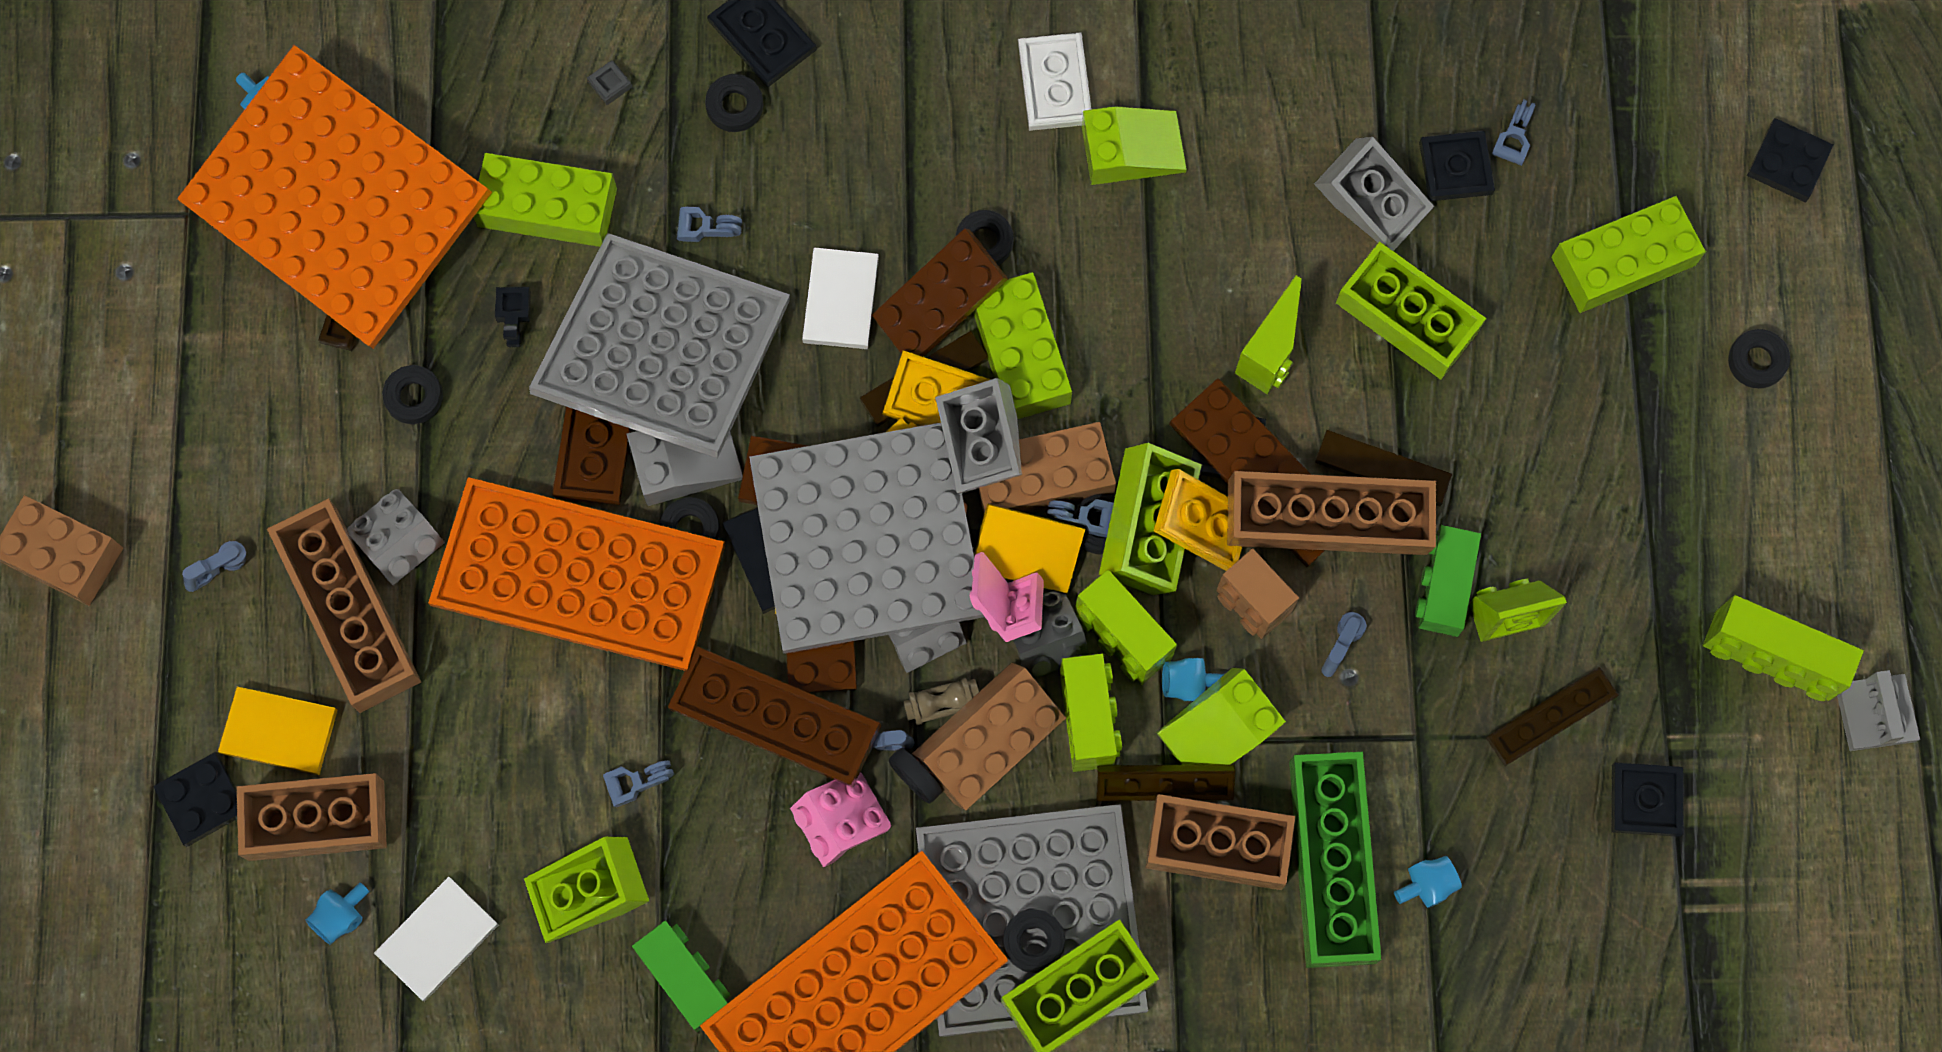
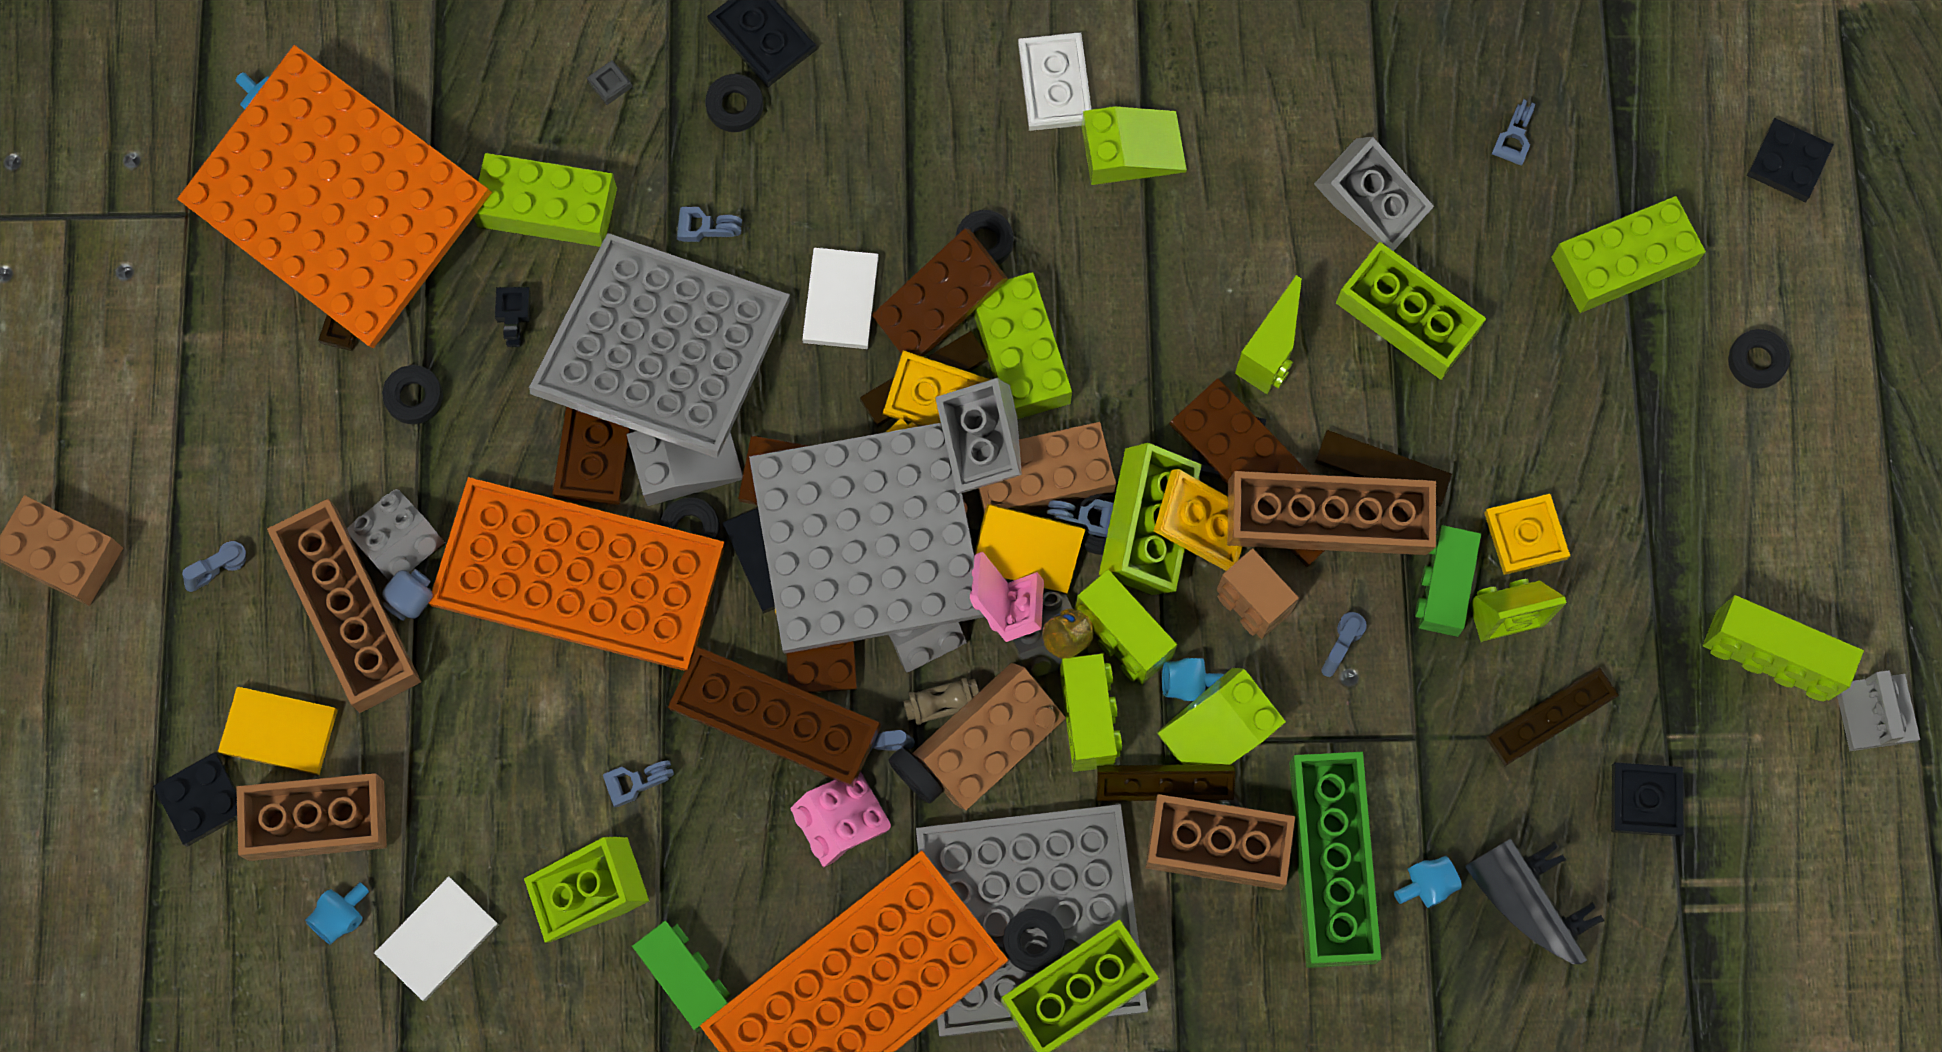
black plate [1419,131,1495,201] -> none
none -> sand blue head [382,569,433,621]
none -> clear yellow head [1042,609,1093,659]
none -> black piece [1465,839,1605,964]
none -> yellow plate [1484,494,1570,575]

